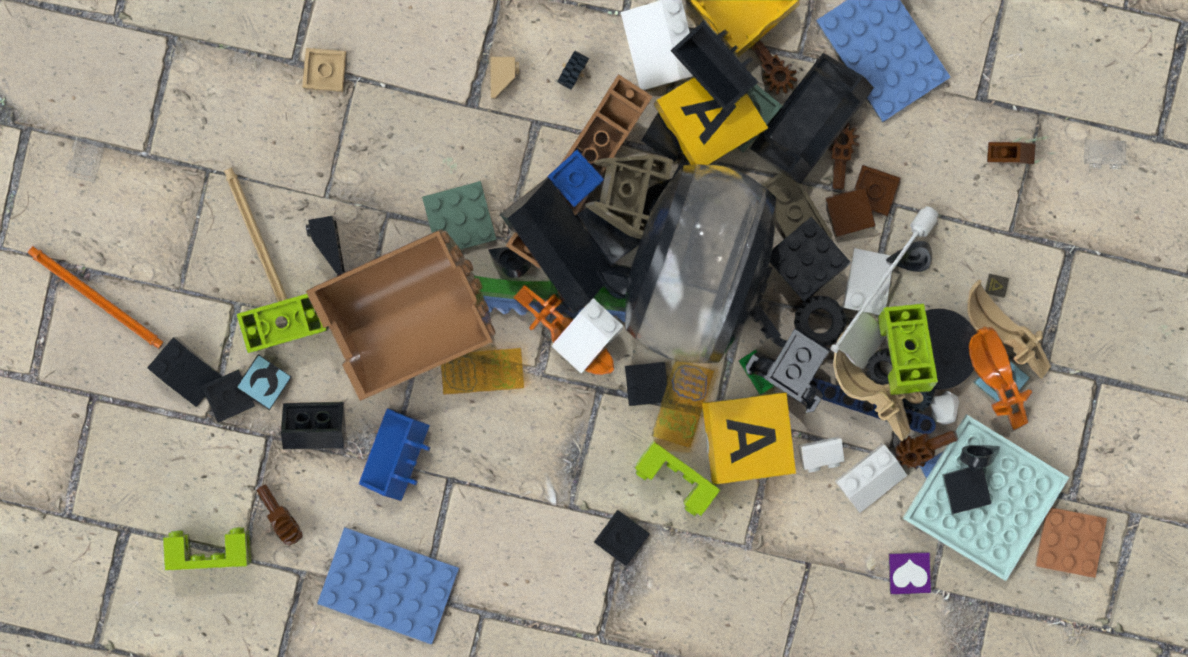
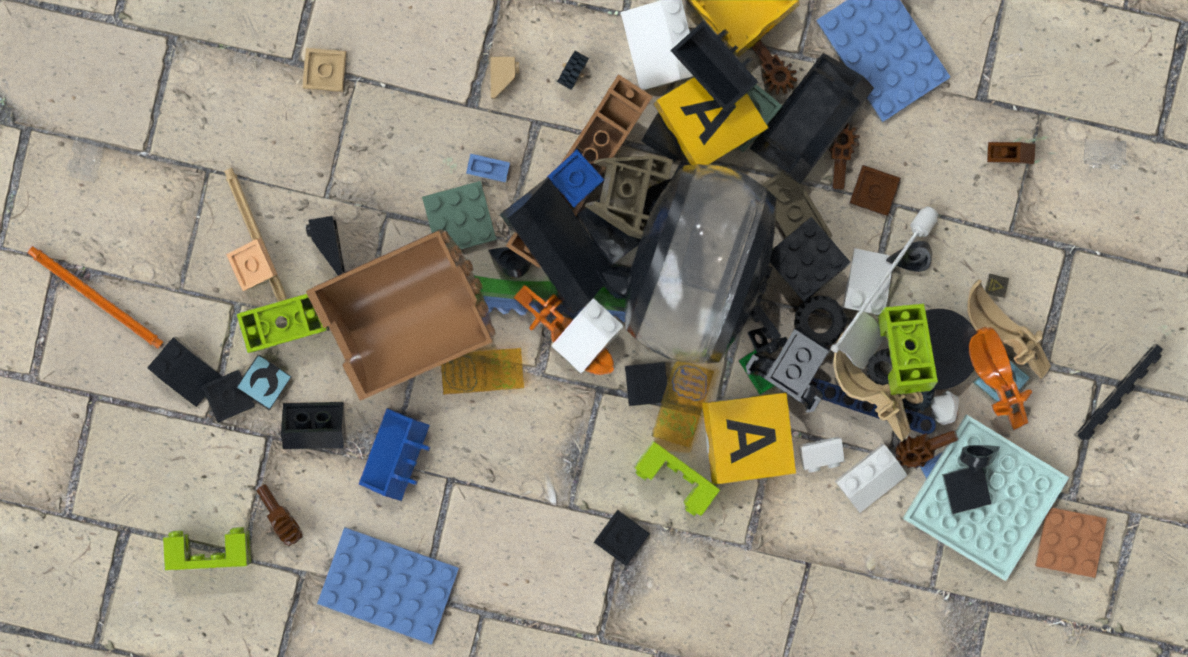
reddish brown tile [826,187,876,237] -> none
tile [888,552,931,594] -> none
none -> light nougat plate [226,238,278,291]
none -> medium blue plate [466,154,510,183]
none -> black bracket [747,328,788,354]
none -> black plate [1074,344,1164,441]

